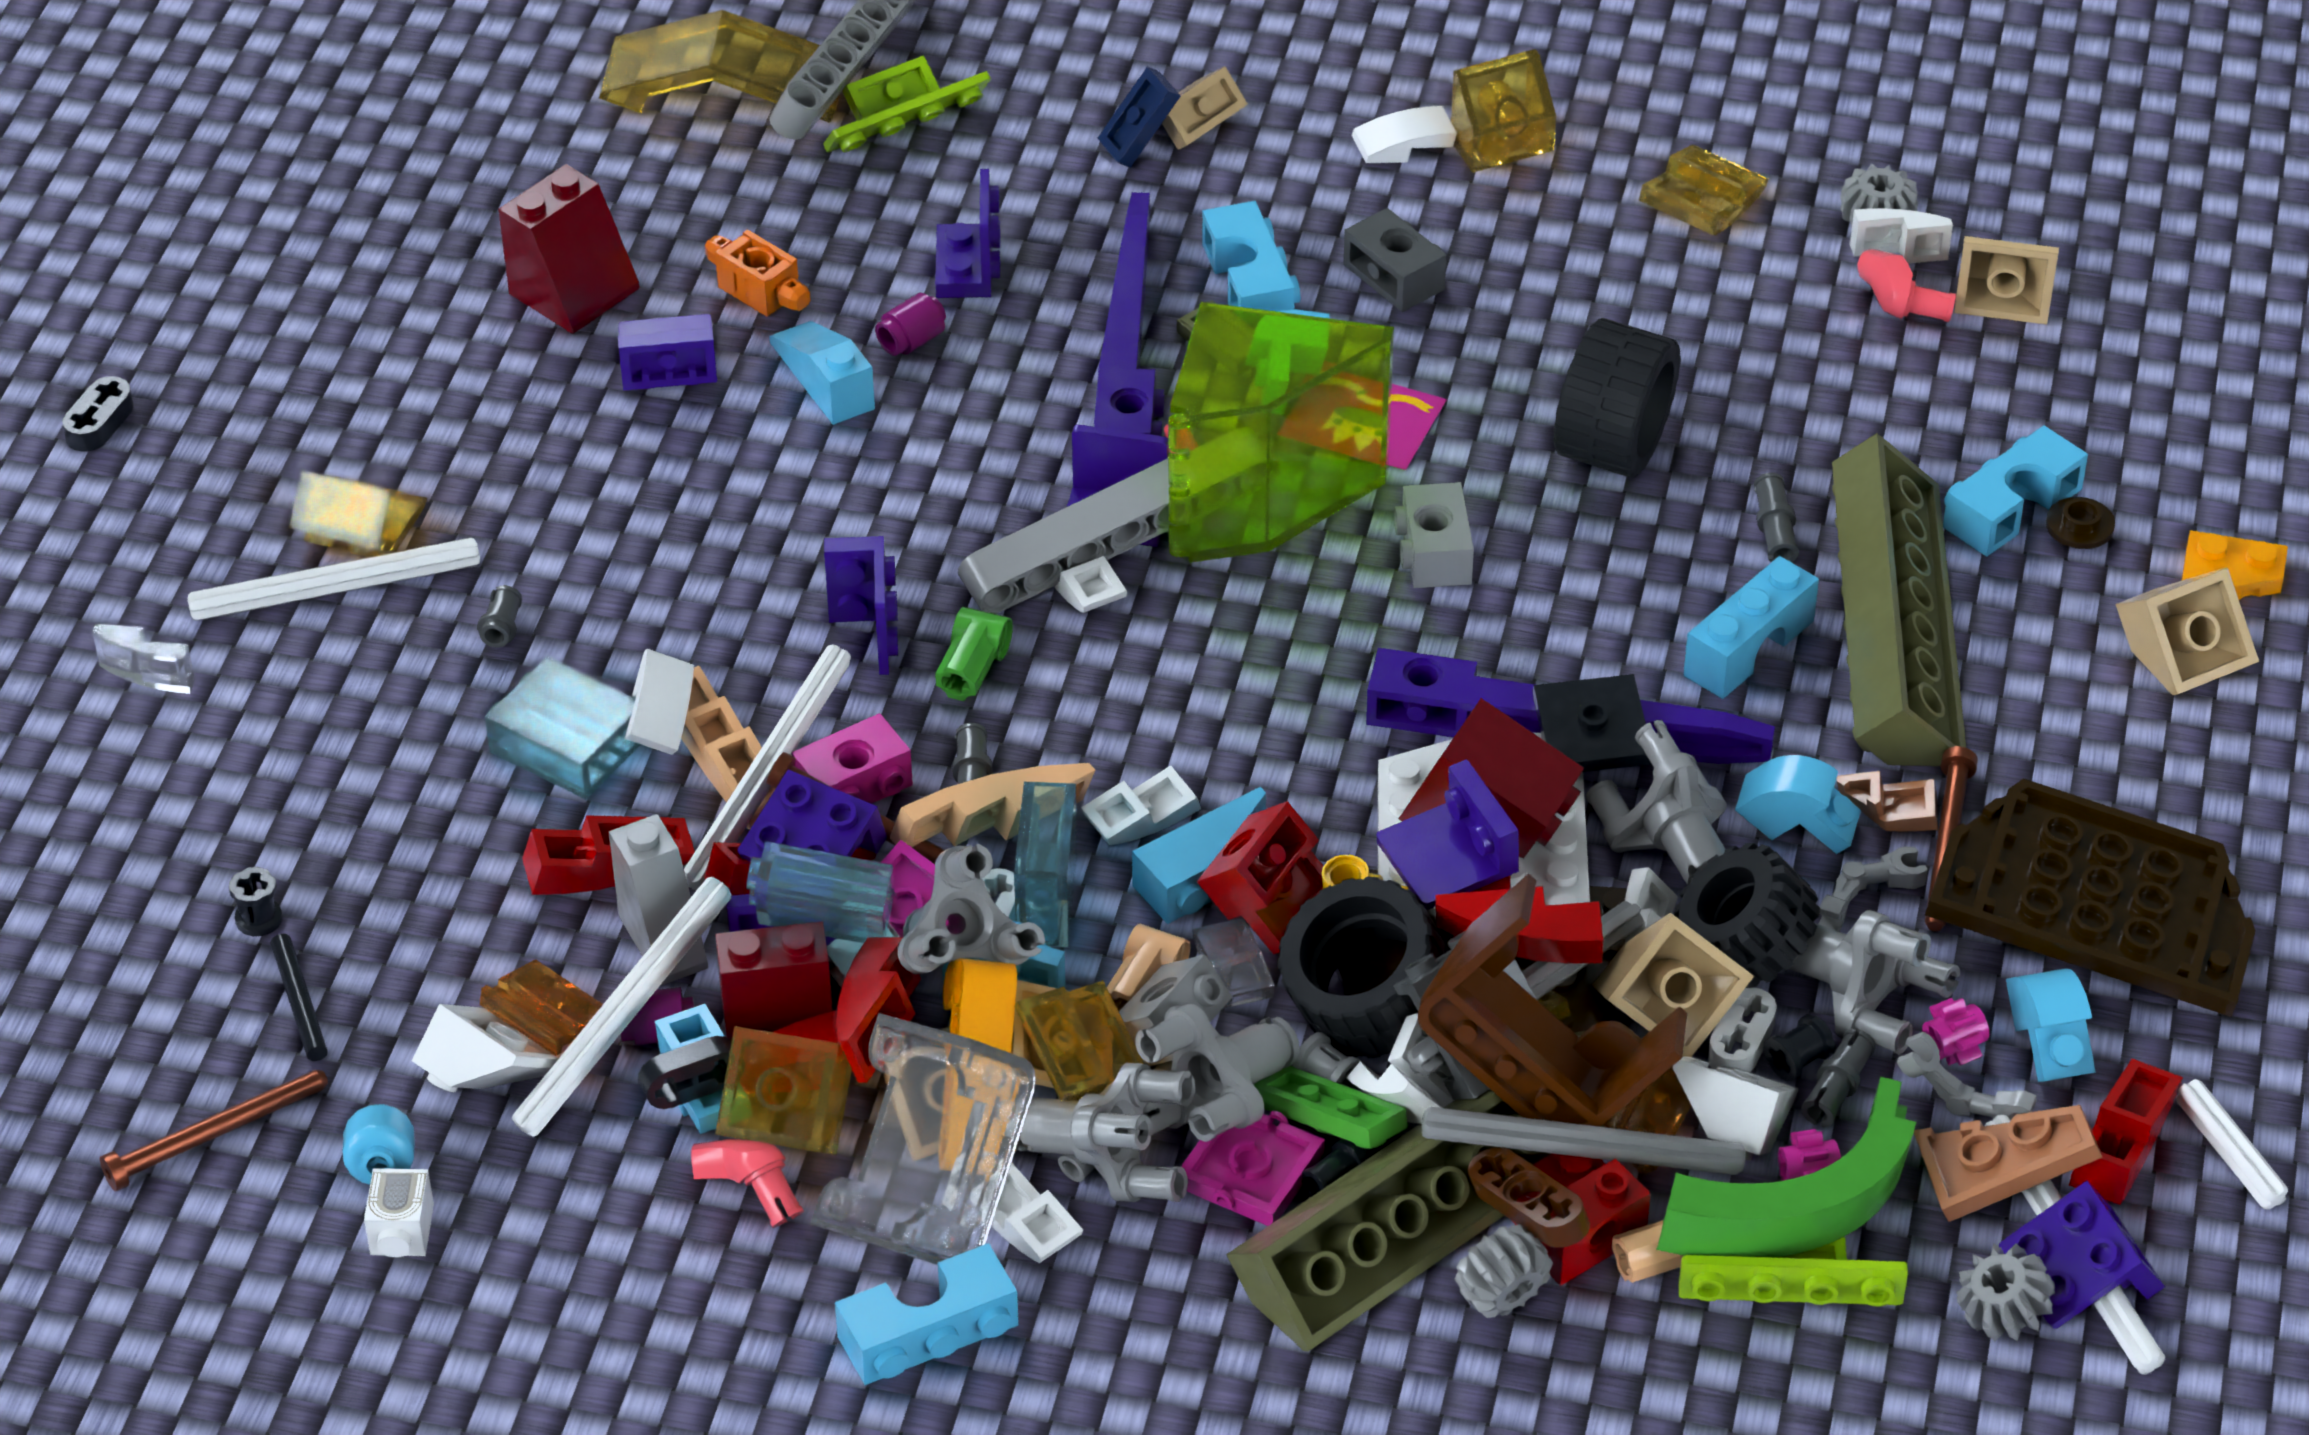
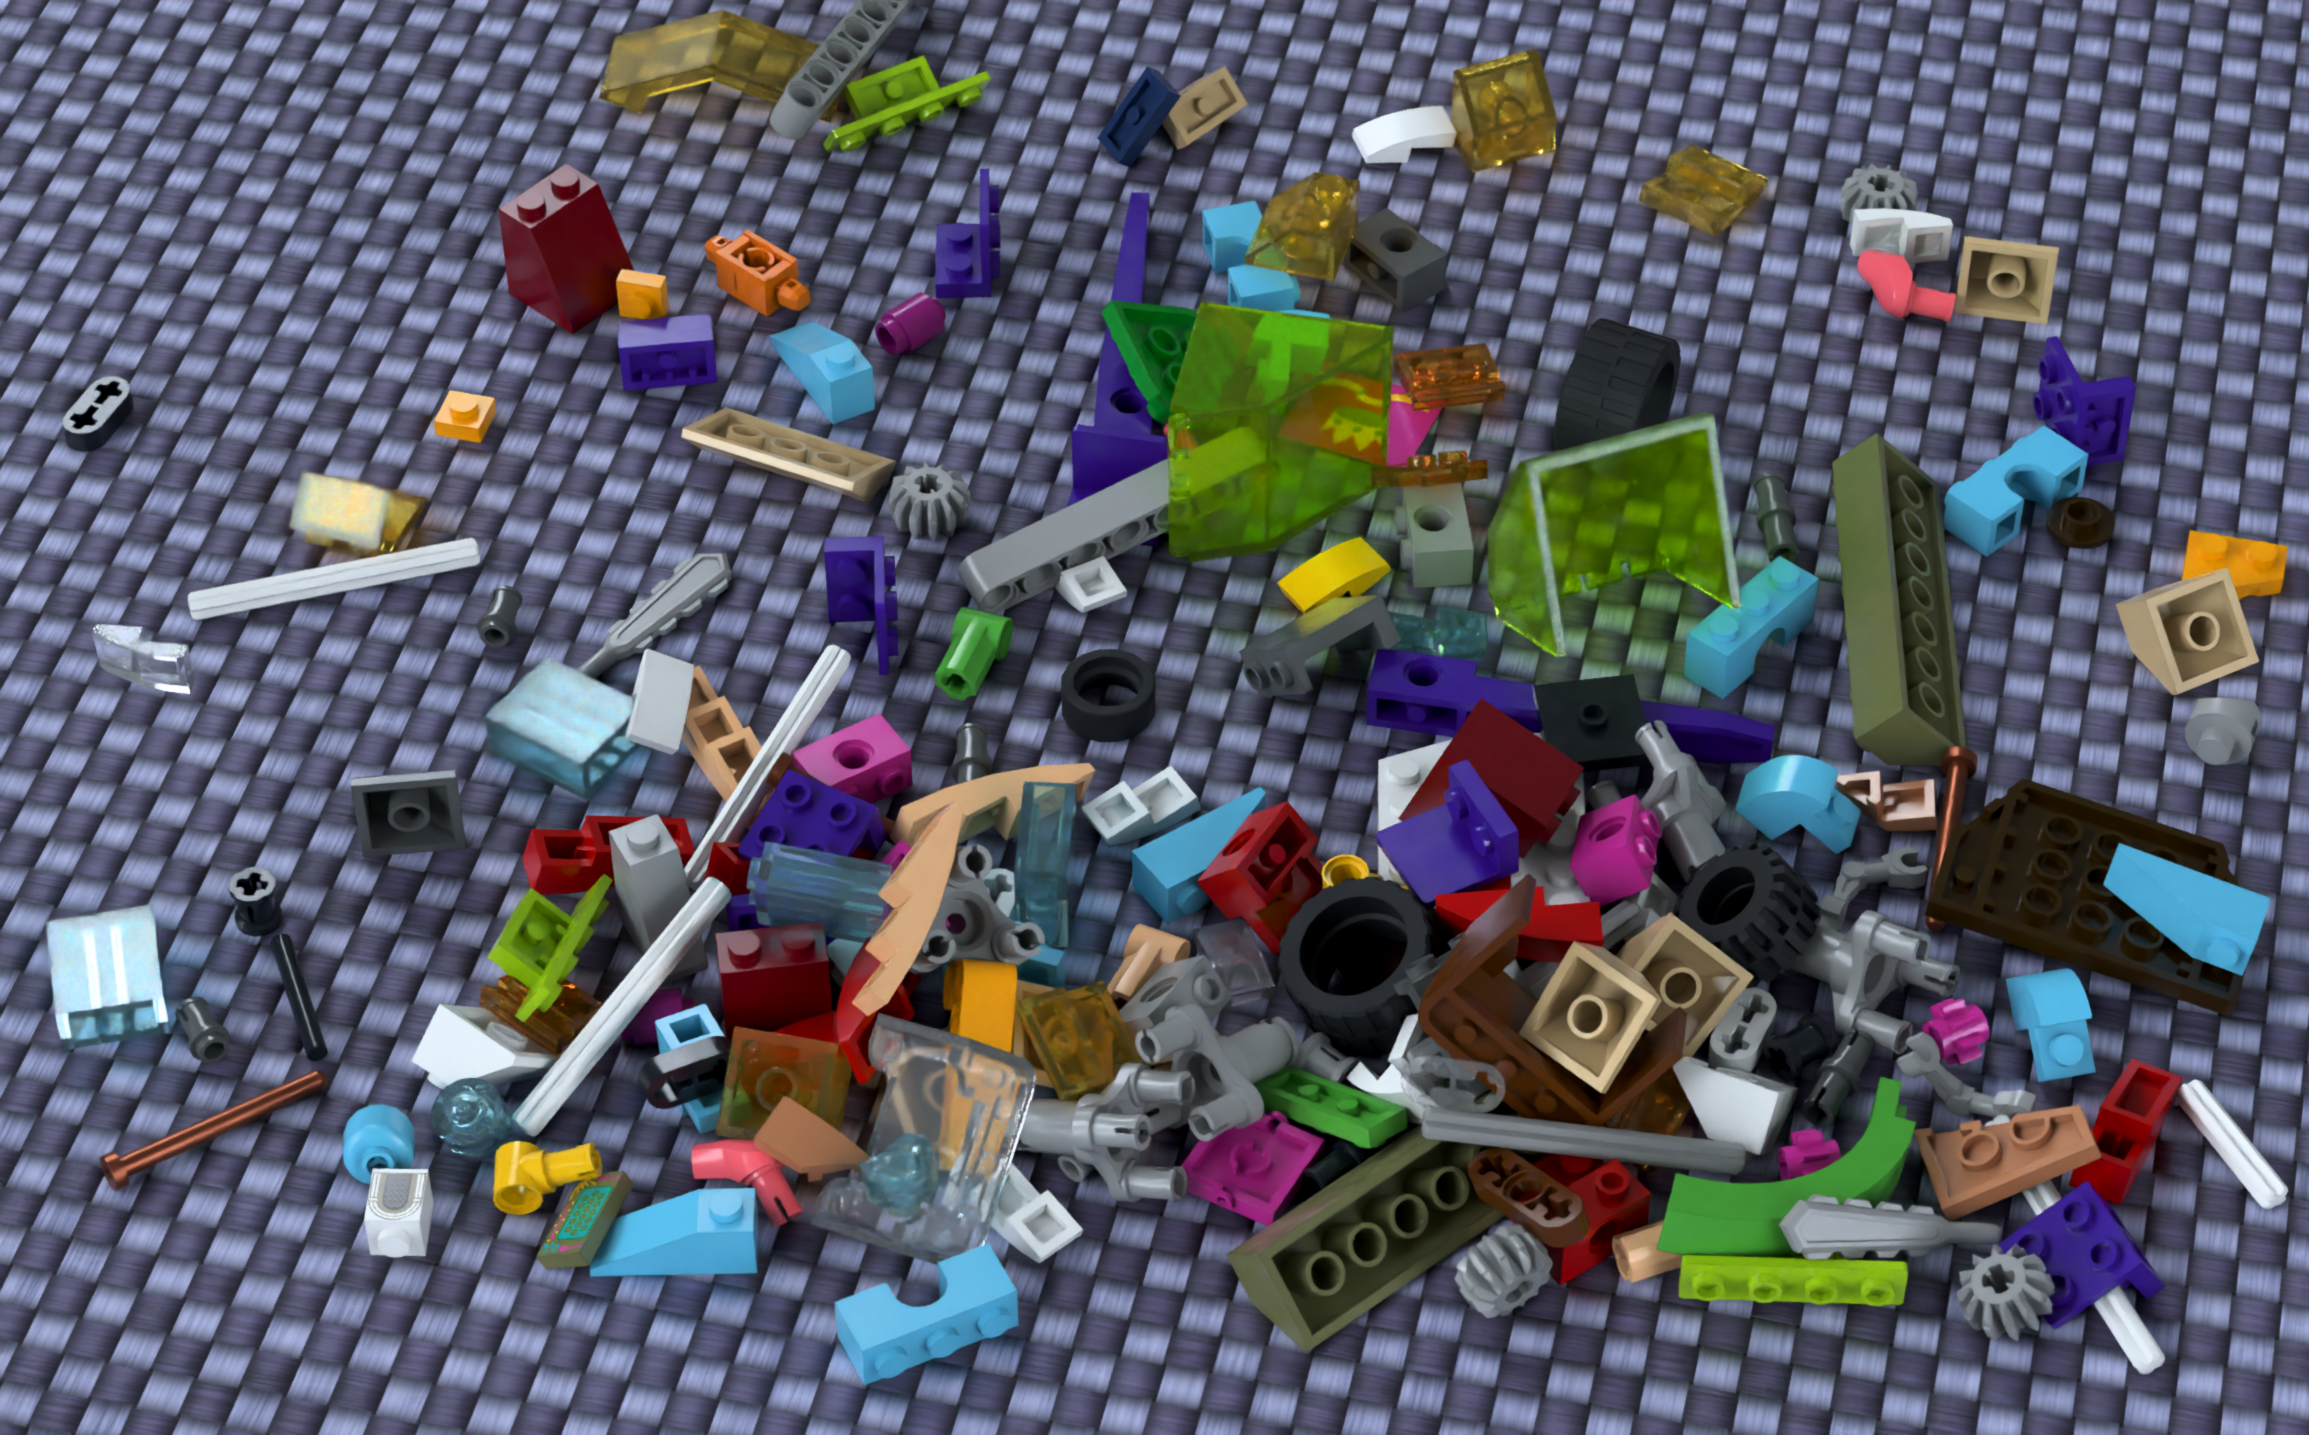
none -> clear light blue brick [46,905,171,1050]
none -> dark grey pin [175,997,231,1063]
none -> dark grey slope [351,770,466,857]
none -> clear light blue piece [431,1078,513,1157]
none -> light orange plate [434,390,497,443]
none -> lime bracket [487,874,612,1023]
none -> yellow pin [493,1141,602,1215]
none -> olive tile [536,1171,633,1269]
none -> light grey sword [568,553,732,691]
none -> medium azure slope [590,1188,759,1277]
none -> light orange plate [616,269,669,320]
none -> tan slope [681,407,895,503]
none -> nougat slope [754,1096,870,1182]
none -> light nougat slope [852,801,963,1016]
none -> clear light blue piece [858,1133,939,1217]
none -> light grey gear [888,462,971,541]
none -> black tyre [1061,649,1155,742]
none -> green plate [1101,300,1240,427]
none -> dark grey panel [1239,595,1401,696]
none -> clear yellow slope [1244,172,1360,281]
none -> yellow slope [1277,537,1392,614]
none -> clear orange plate [1371,450,1488,487]
none -> clear light blue slope [1386,606,1488,660]
none -> clear orange plate [1394,343,1506,411]
none -> clear beam [1400,1054,1506,1113]
none -> clear neon green windscreen [1488,411,1742,658]
none -> tan slope [1519,941,1662,1094]
none -> dark pink brick [1569,794,1662,907]
none -> light grey sword [1779,1194,2000,1260]
none -> dark purple bracket [2033,336,2136,466]
none -> medium azure slope [2103,843,2271,976]
none -> light grey piece [2185,698,2261,765]

